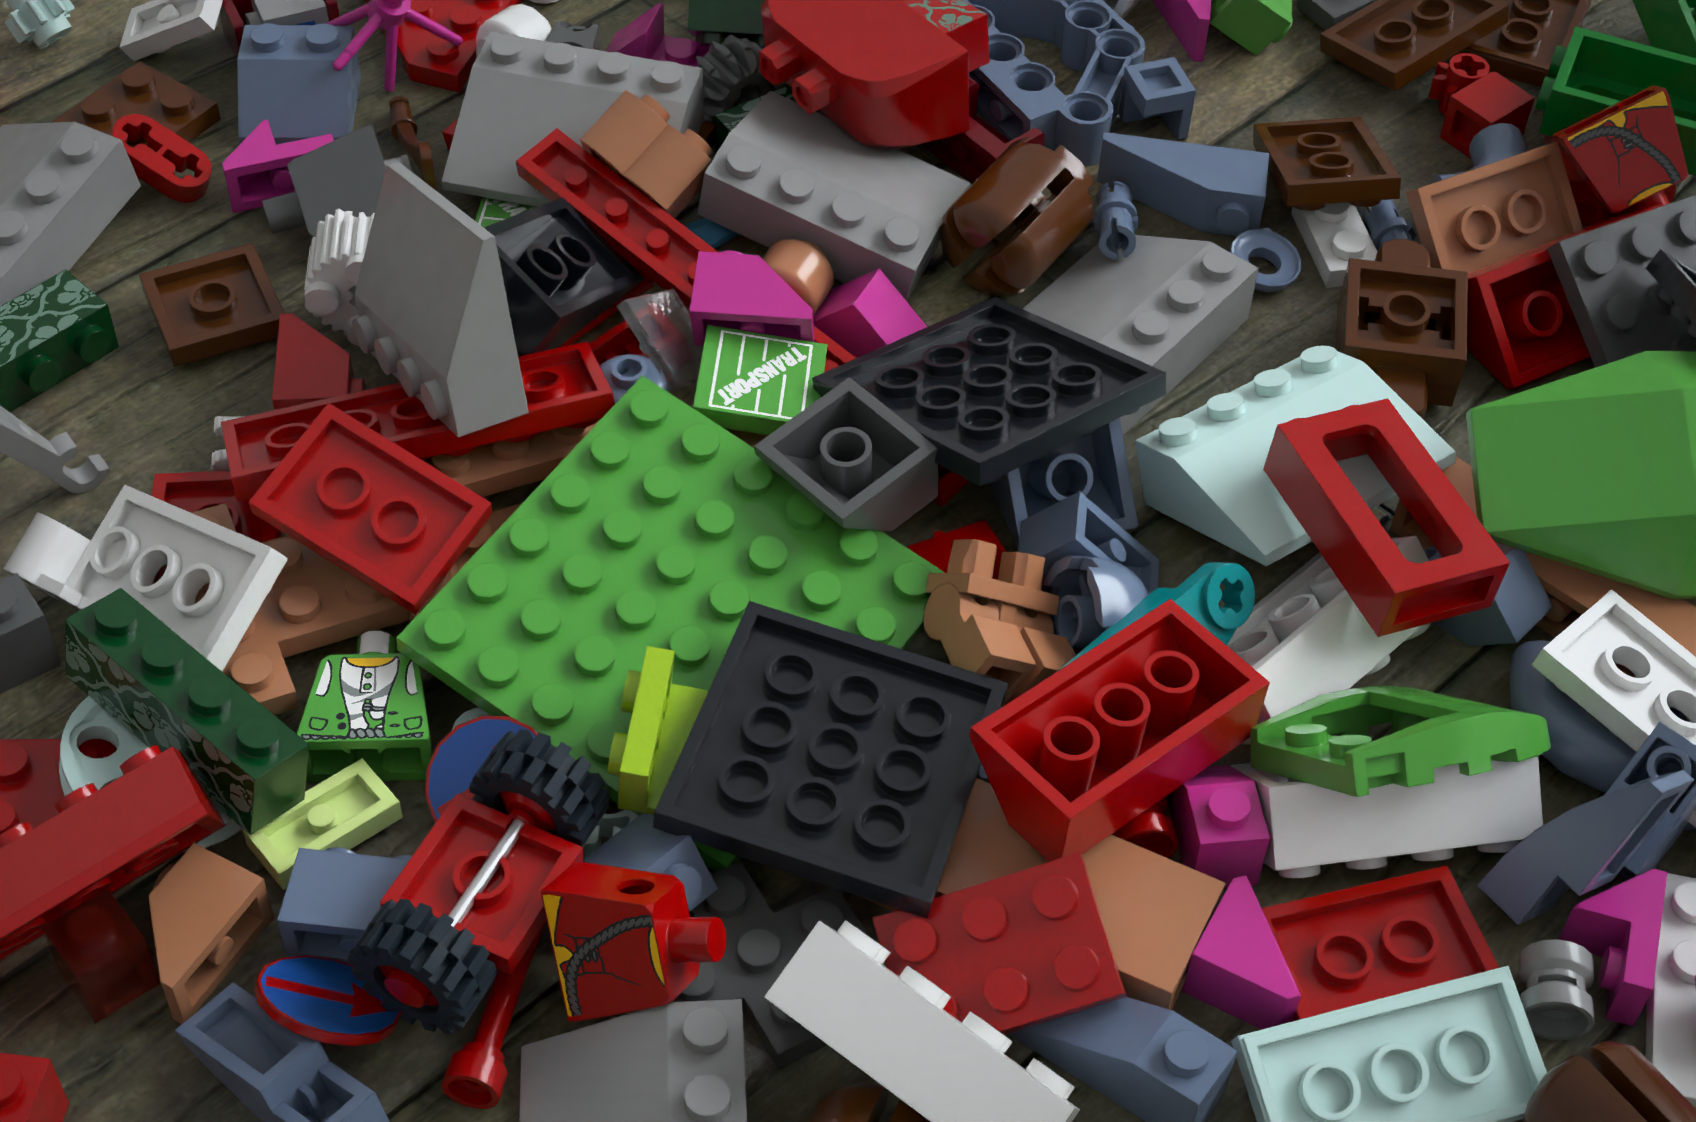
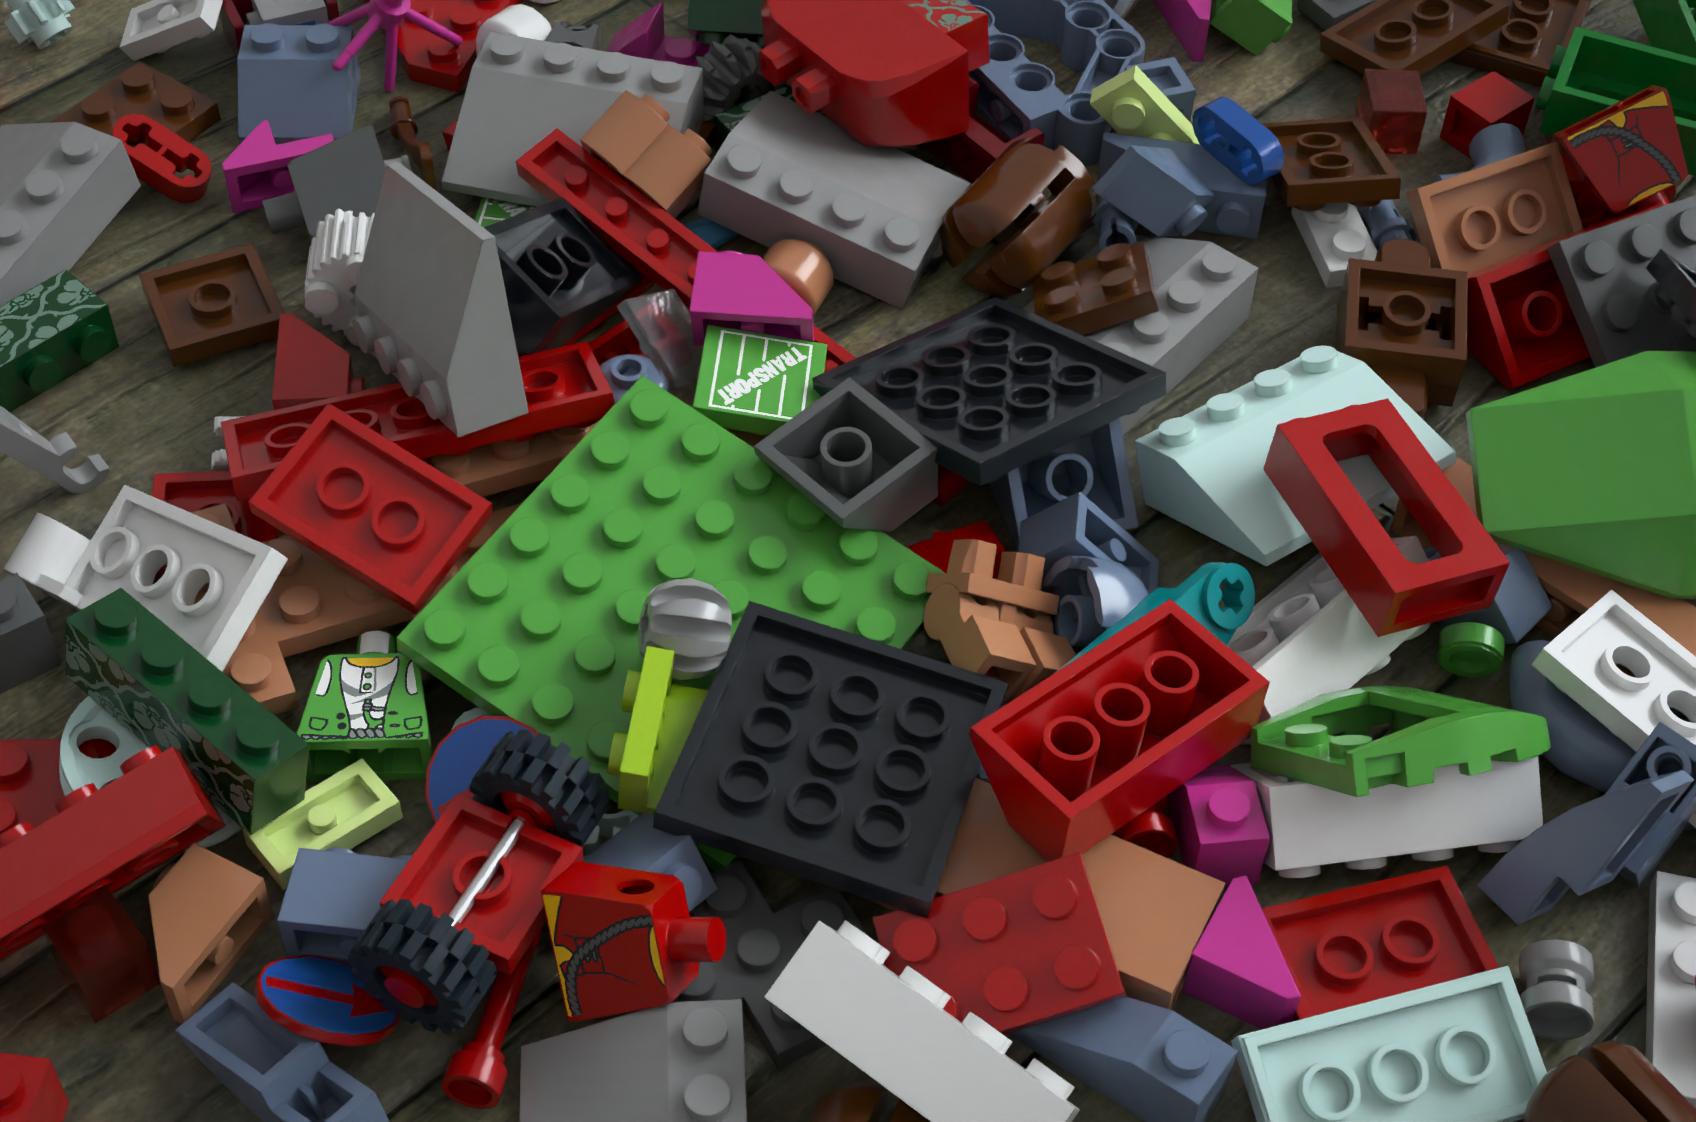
dark pink slope [813,268,927,357] -> none
sand blue piece [1230,228,1301,293] -> none
red gear [1428,53,1490,115] -> none
dark pink slope [1558,869,1668,1027] -> none
none -> light grey piece [638,578,732,680]
none -> reddish brown plate [1033,241,1159,335]
none -> yellowish green plate [1090,65,1199,144]
none -> sand blue slope [1092,145,1216,237]
none -> blue beam [1192,97,1284,185]
none -> clear red brick [1355,69,1427,154]
none -> bright green tile [1437,622,1505,678]

